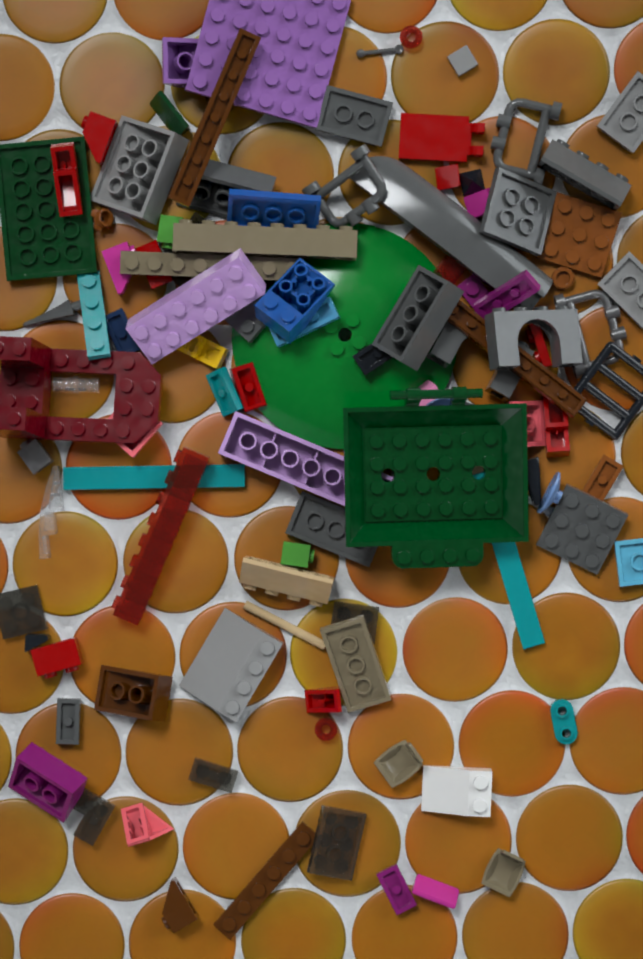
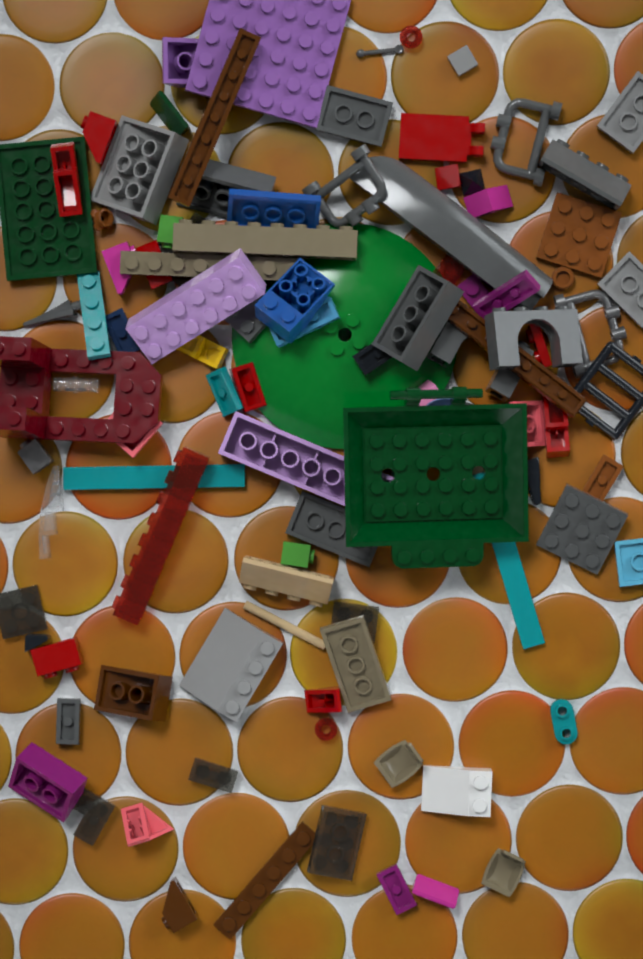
dark grey plate [479,167,557,256] -> none
medium blue dish [537,472,563,514] -> none

